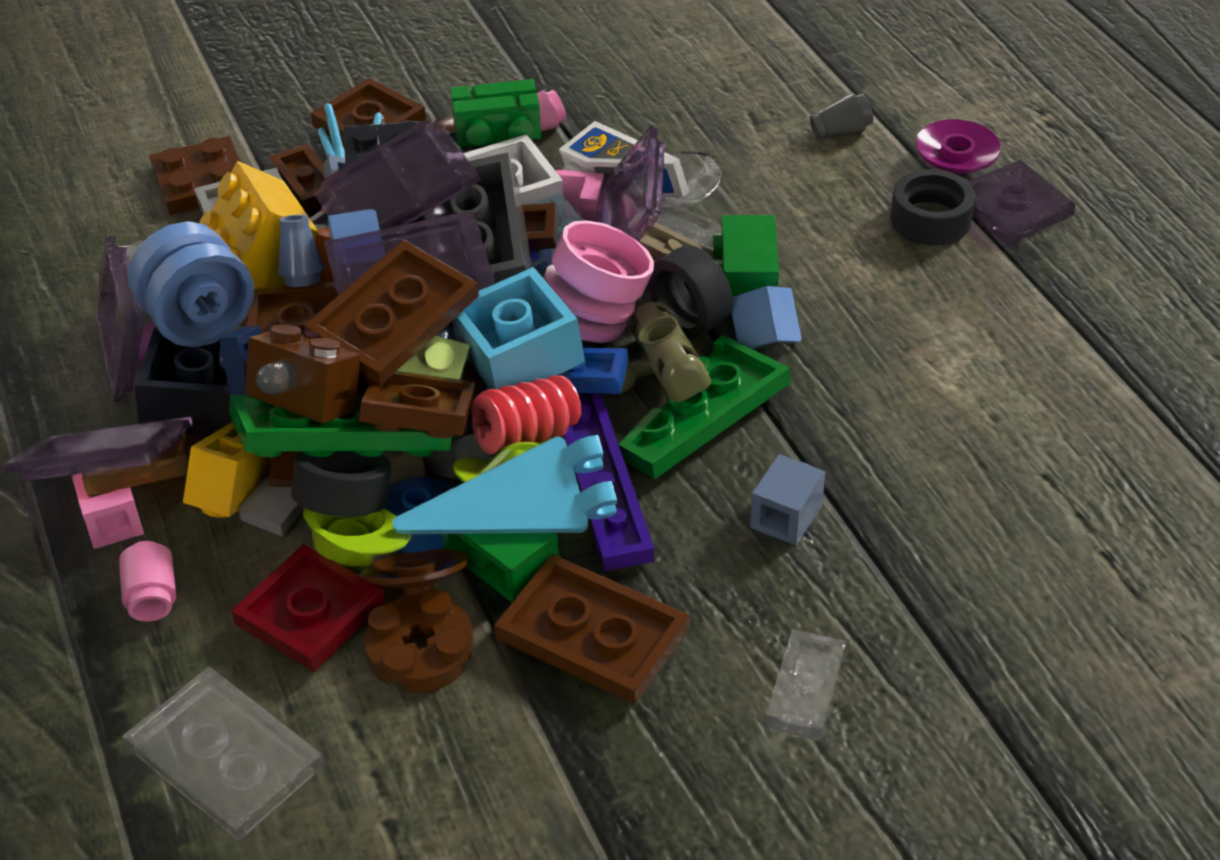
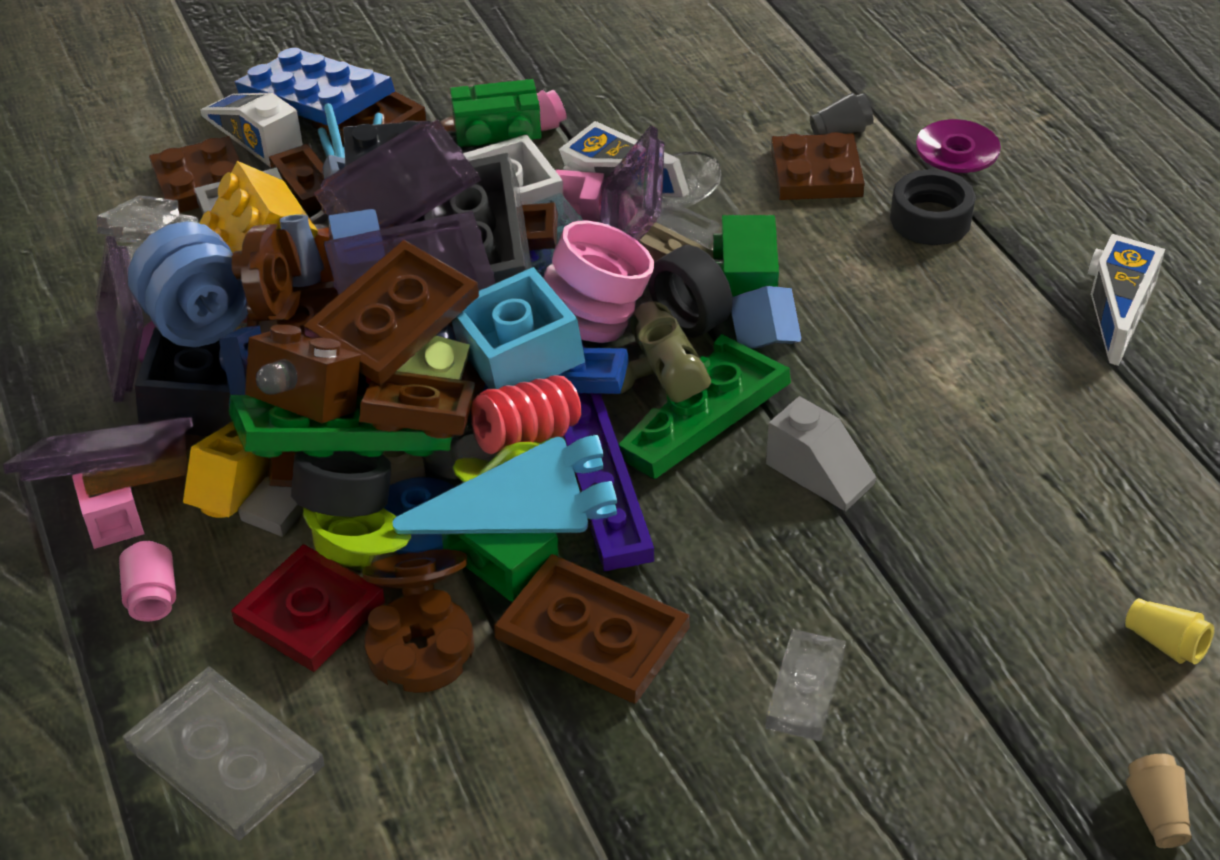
sand blue brick [750,454,825,546] -> none
clear purple tile [967,160,1076,244] -> none
none -> clear plate [96,195,198,243]
none -> white slope [200,93,303,167]
none -> reddish brown plate [231,224,301,322]
none -> blue plate [234,47,395,125]
none -> light grey slope [766,396,876,512]
none -> reddish brown plate [771,132,865,200]
none -> slope [1088,234,1165,366]
none -> light yellow cone [1125,598,1214,664]
none -> tan cone [1126,754,1192,848]

